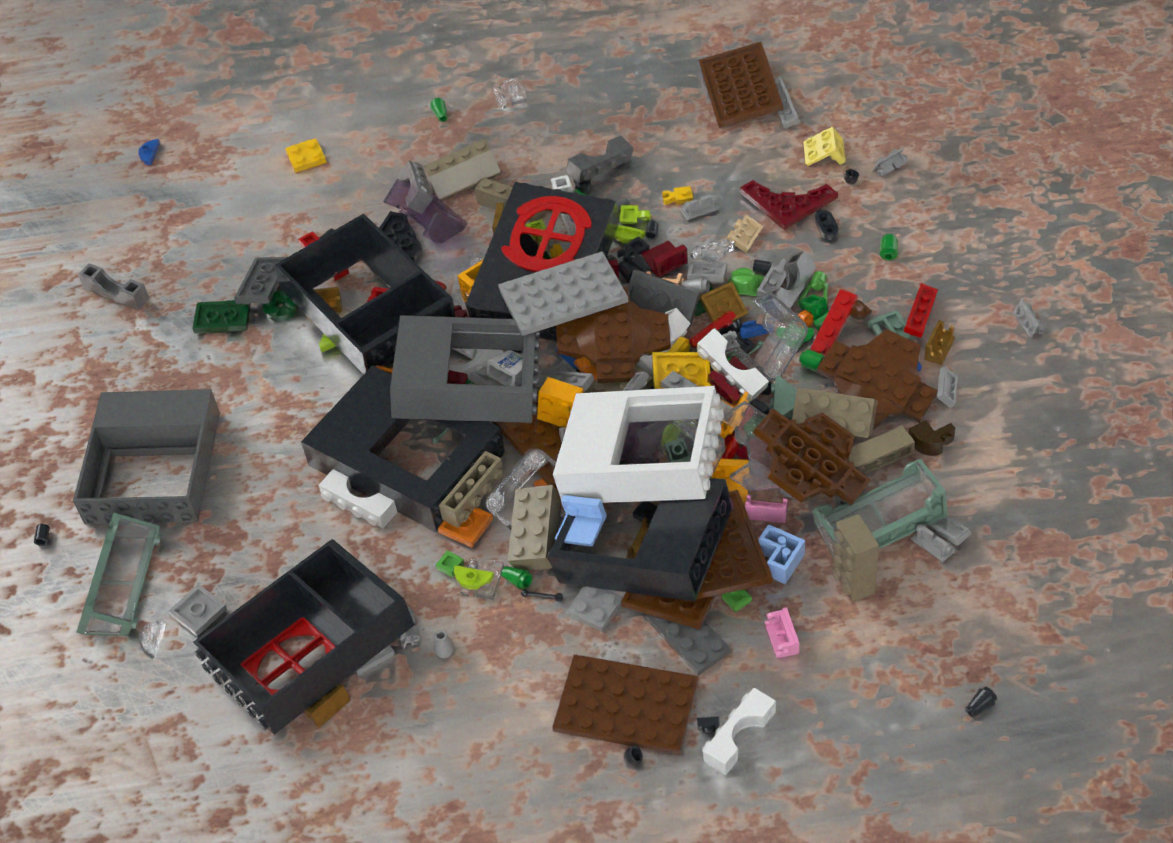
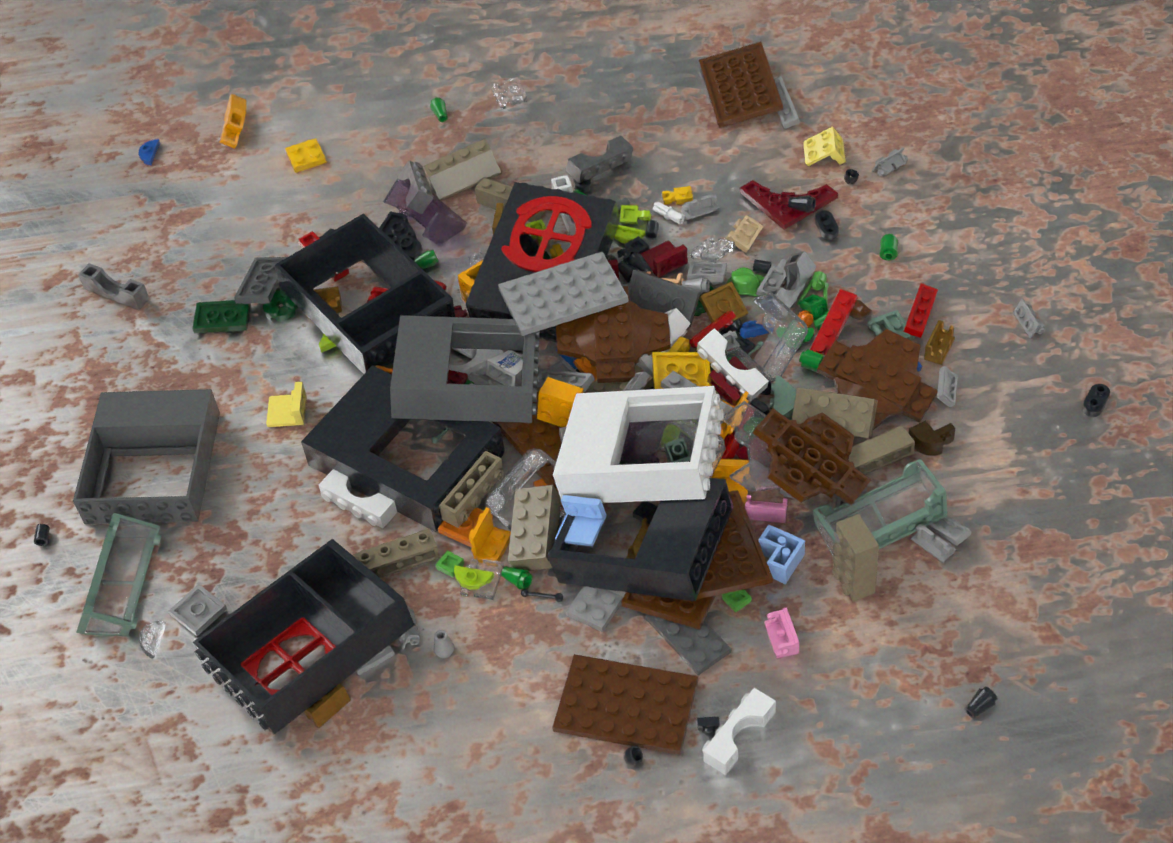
none -> light orange slope [219,94,247,149]
none -> light yellow bracket [266,382,307,427]
none -> dark tan brick [353,528,440,578]
none -> green cone [414,249,439,269]
none -> light orange bracket [469,507,511,568]
none -> white axle [653,202,686,225]
none -> black cone [788,195,816,213]
none -> black plate [1082,384,1110,417]

